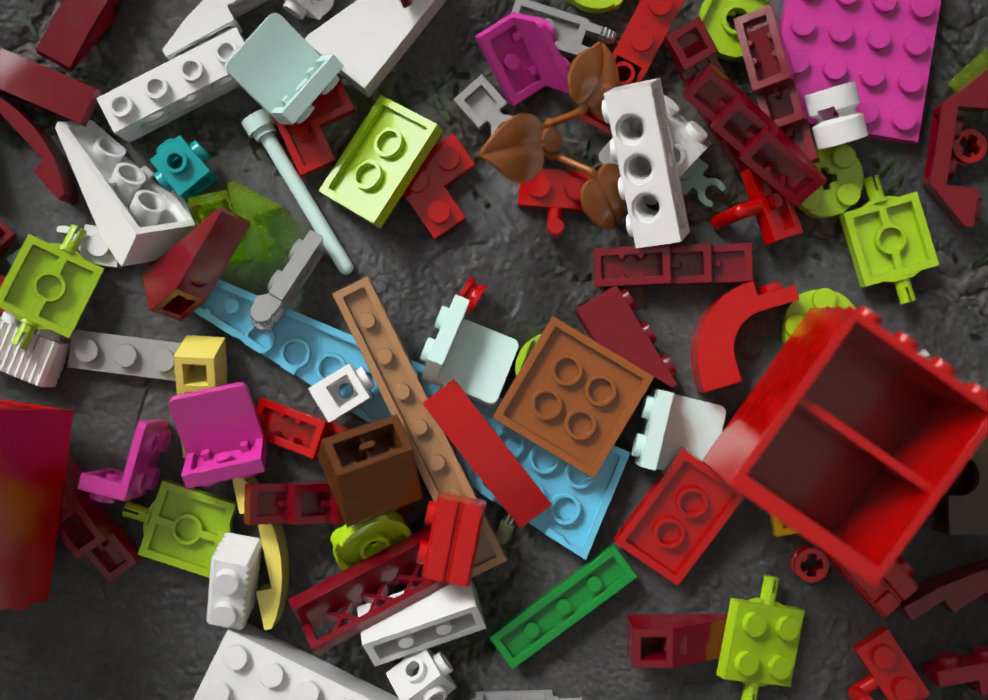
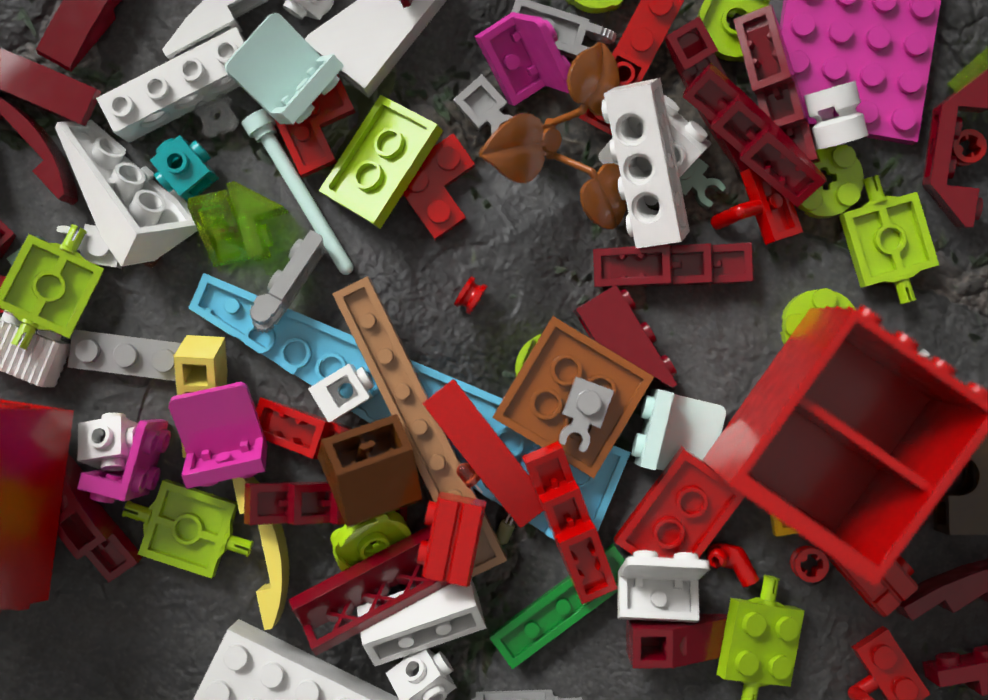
dark red slope [141,207,251,322] -> none
white brick [206,532,262,630] -> none
light aqua bracket [420,294,519,406] -> none
red plate [518,168,591,239] -> none
red arch [690,281,800,392] -> none
none -> white brick [77,413,138,472]
none -> clear plate [195,94,239,138]
none -> clear red piece [456,463,483,493]
none -> red slope [522,441,618,604]
none -> light grey plate [559,377,614,452]
none -> white bracket [618,550,710,623]
none -> red arm [706,542,760,587]

